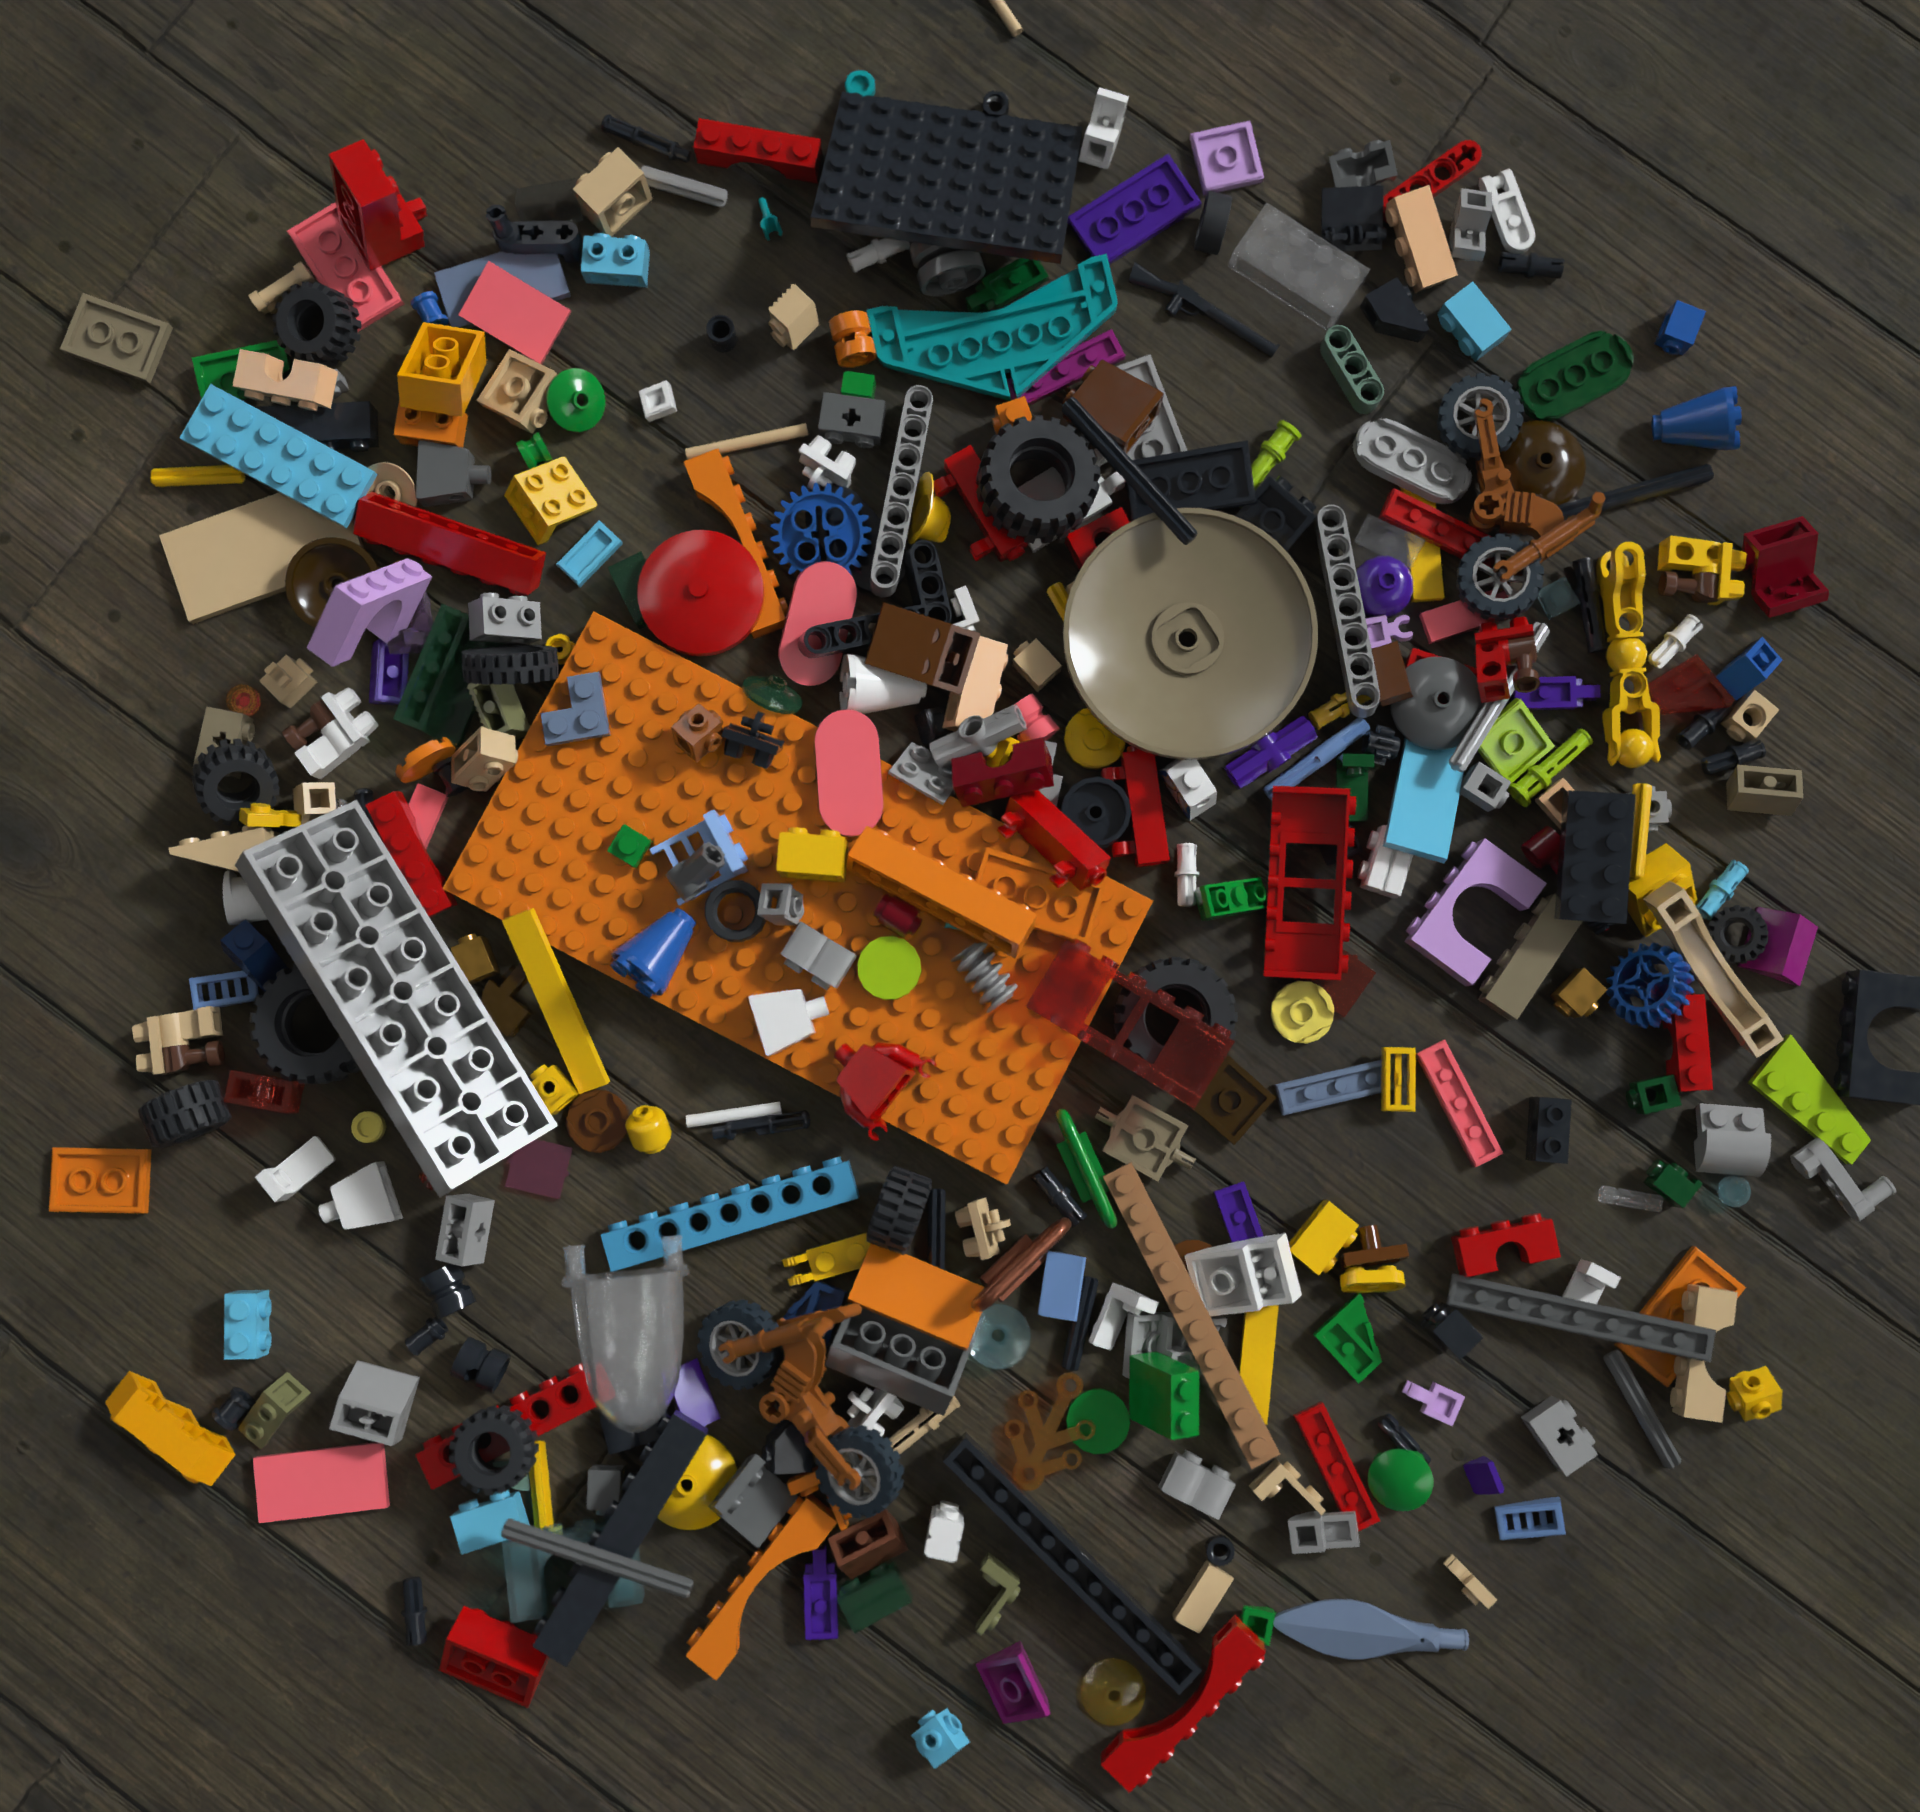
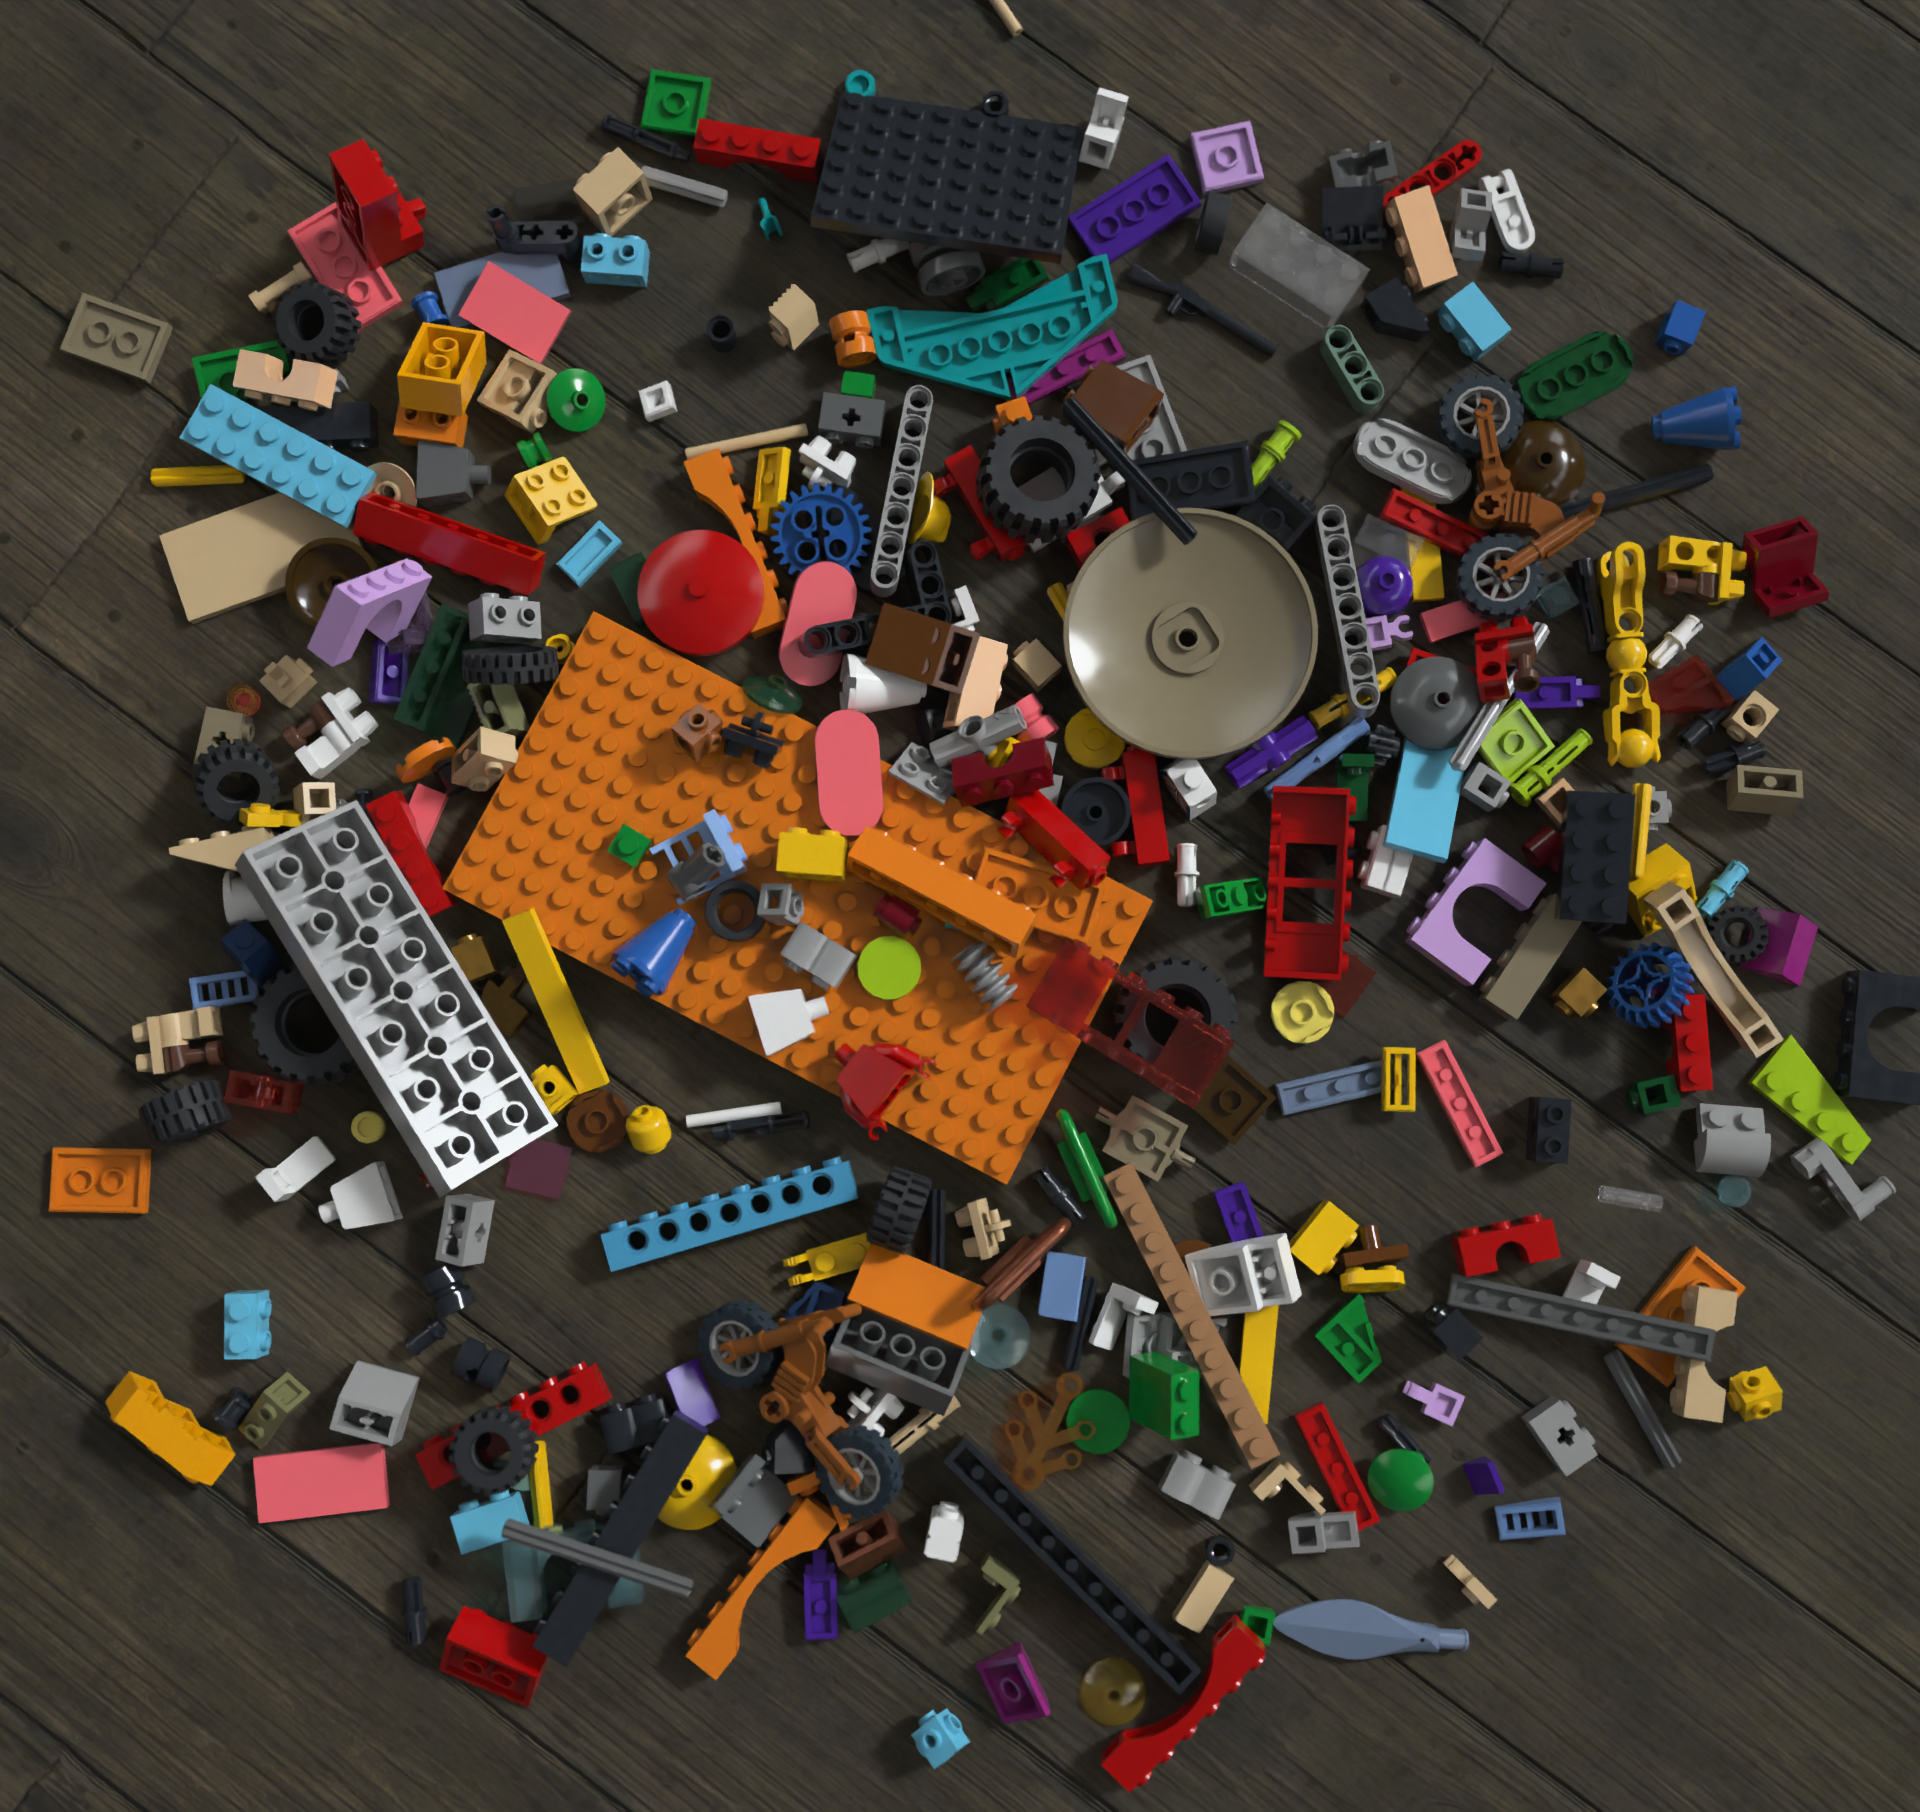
sand blue plate [541,672,610,746] -> none
clear windscreen [561,1235,690,1433] -> none
reddish brown tile [1372,641,1413,707] -> none
dark green brick [1643,1159,1703,1208] -> none
none -> green tile [640,69,712,140]
none -> yellow hinge [753,447,791,536]

